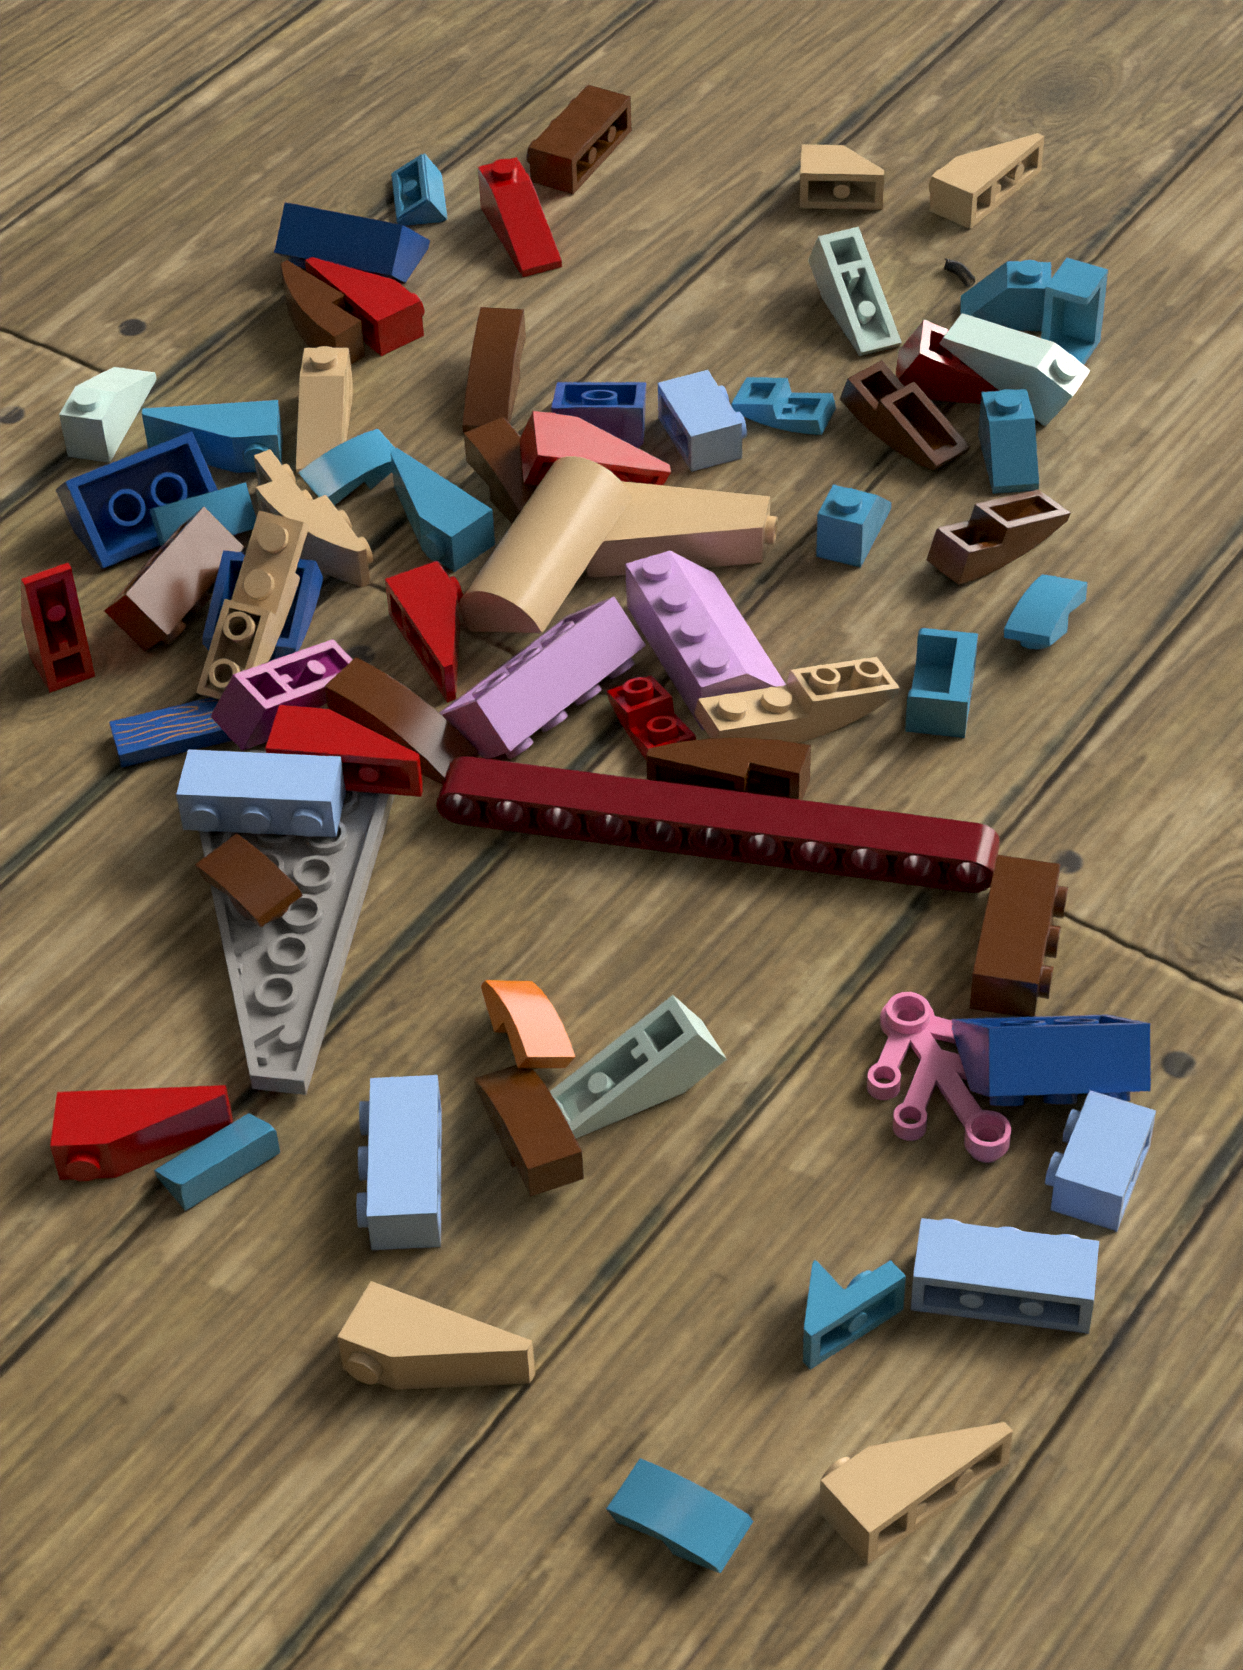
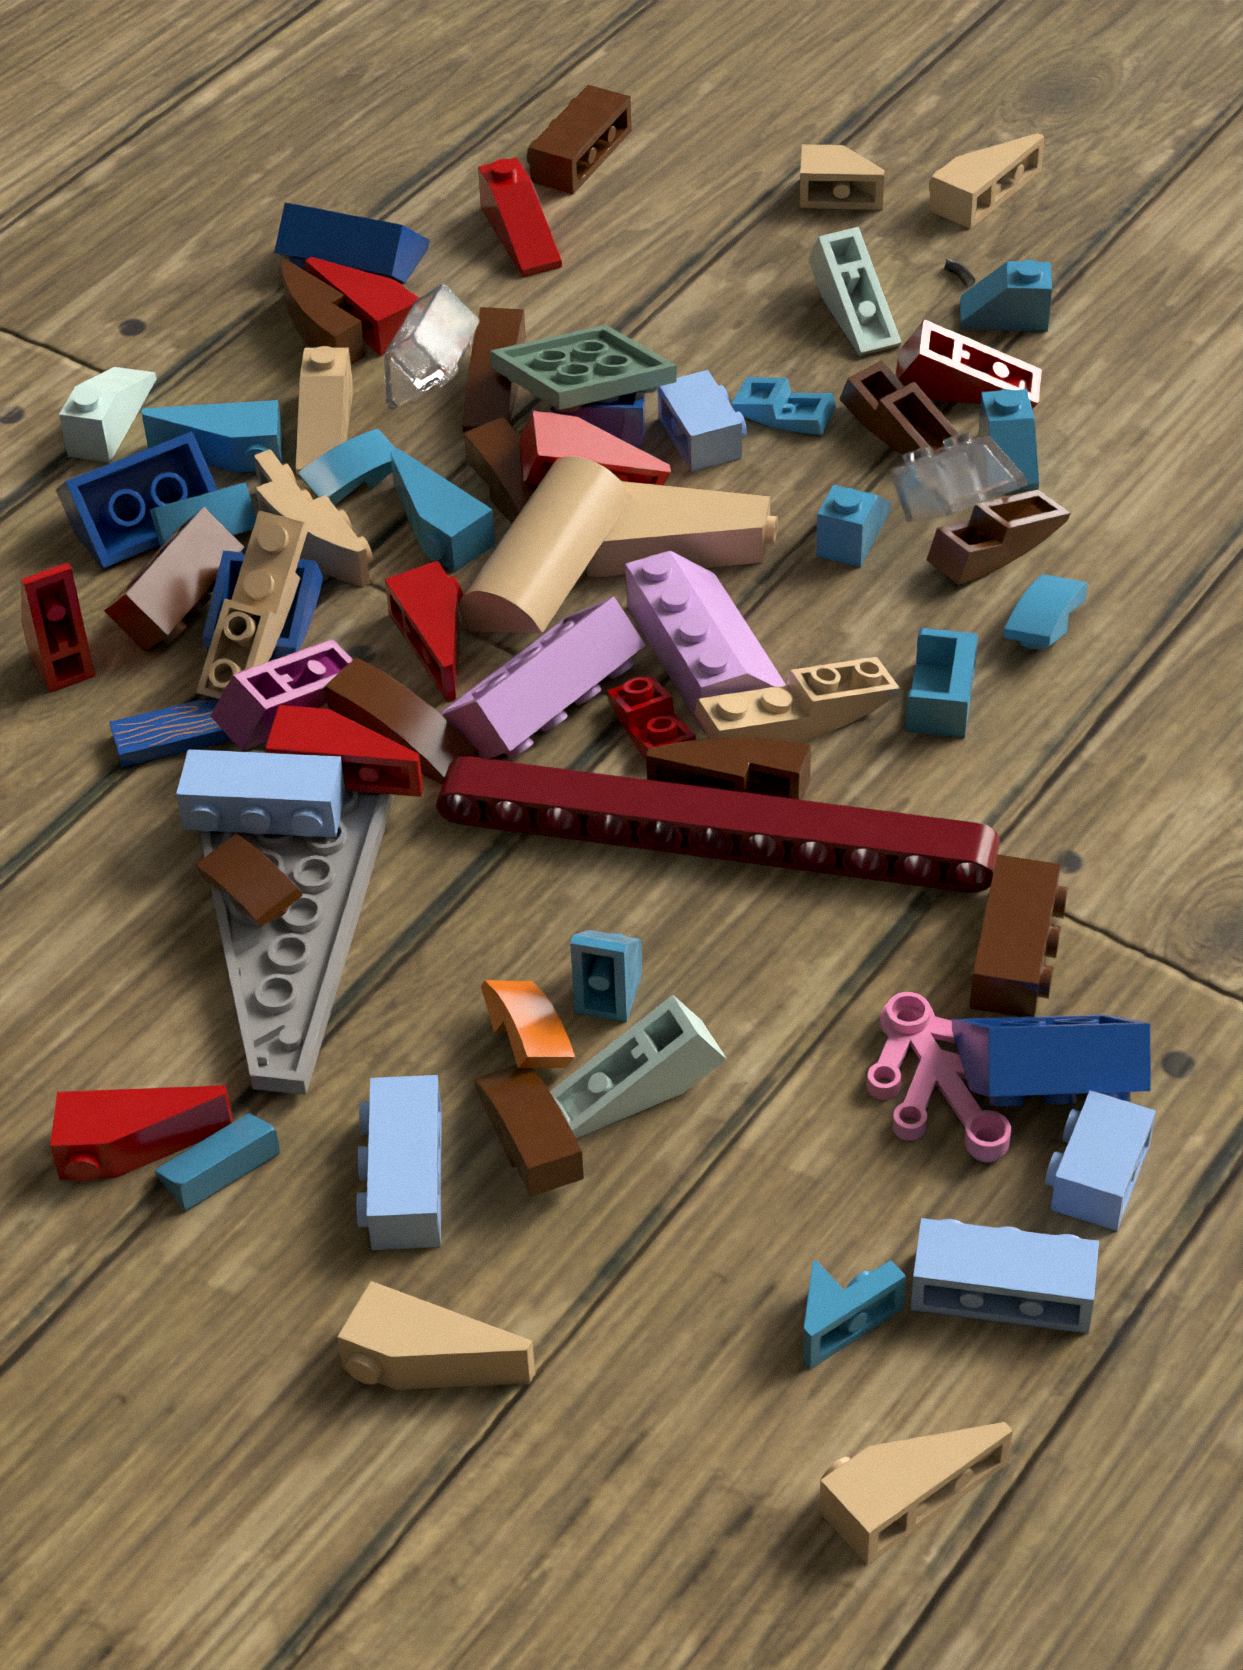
dark azure slope [391,153,448,226] -> none
dark azure slope [606,1458,753,1573] -> none
light aqua slope [939,313,1090,427] -> none
dark azure panel [1041,258,1108,365] -> none
none -> clear slope [384,283,480,410]
none -> sand green plate [490,325,677,412]
none -> dark azure slope [570,930,642,1022]
none -> clear slope [889,431,1028,522]

